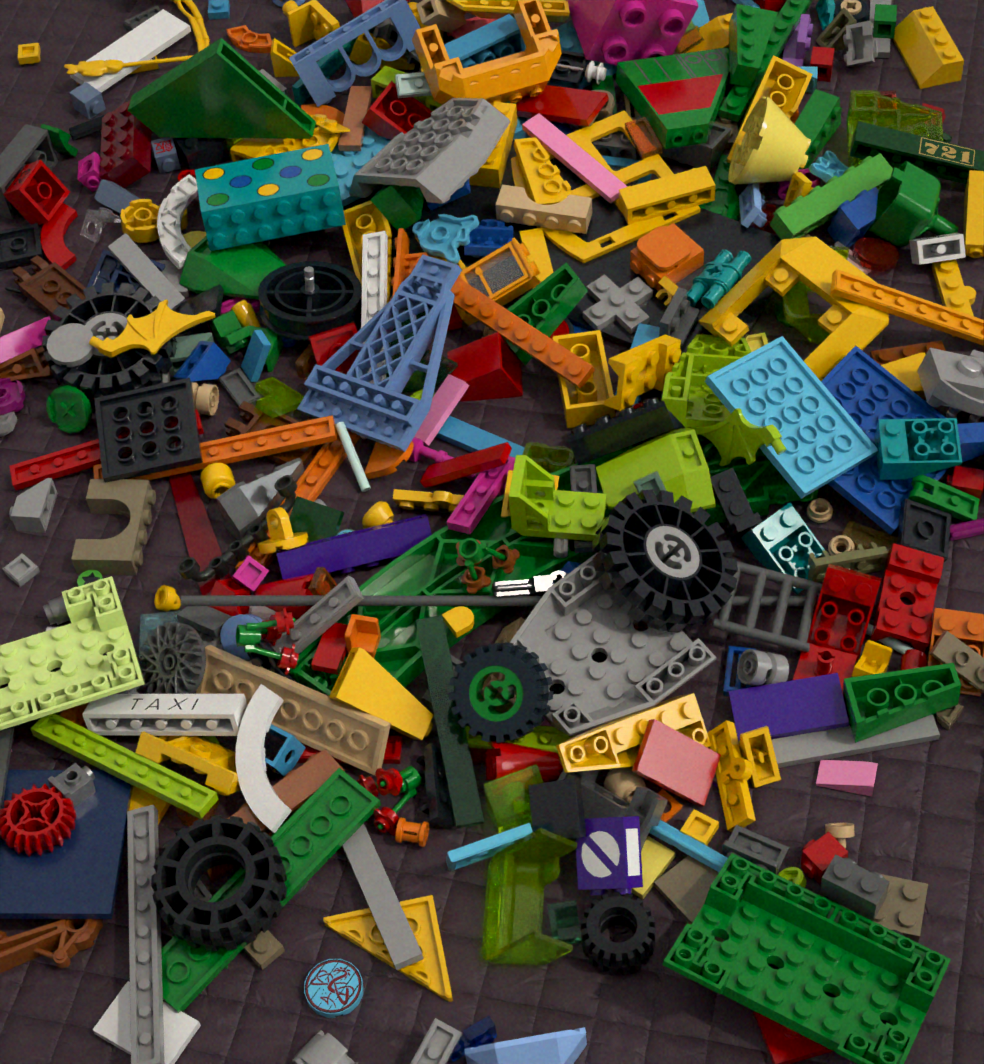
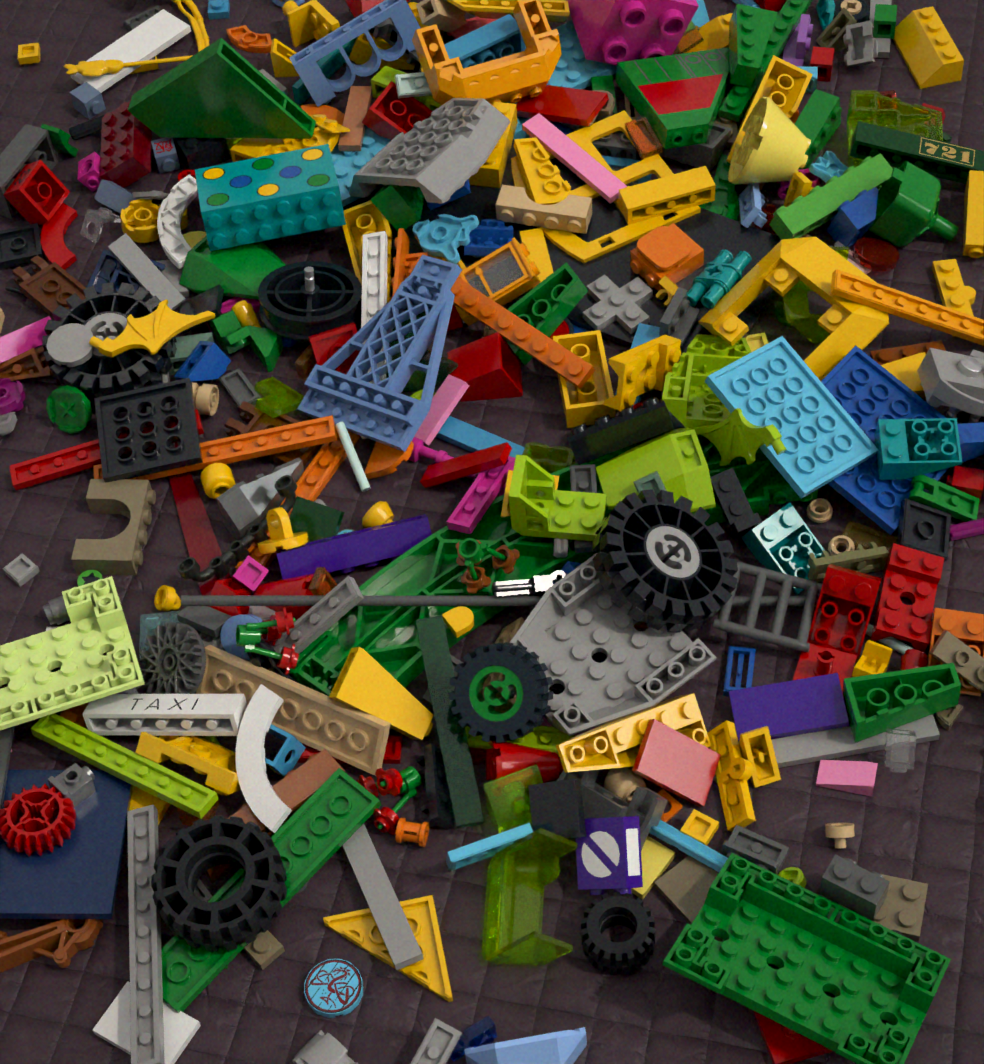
light grey slope [9,478,58,533] -> none
dark azure tile [241,330,271,382] -> none
red tile [311,623,348,675] -> none
orange panel [345,614,381,658] -> none
yellow hinge [393,489,464,513] -> none
black plate [547,50,607,89] -> none
clear green panel [547,900,582,947] -> none
light grey wheel [737,649,789,686] -> none
red brick [801,832,848,885] -> none
white brick [909,233,966,265] -> none
none -> light grey piece [132,190,170,200]
none -> clear brick [884,728,917,773]

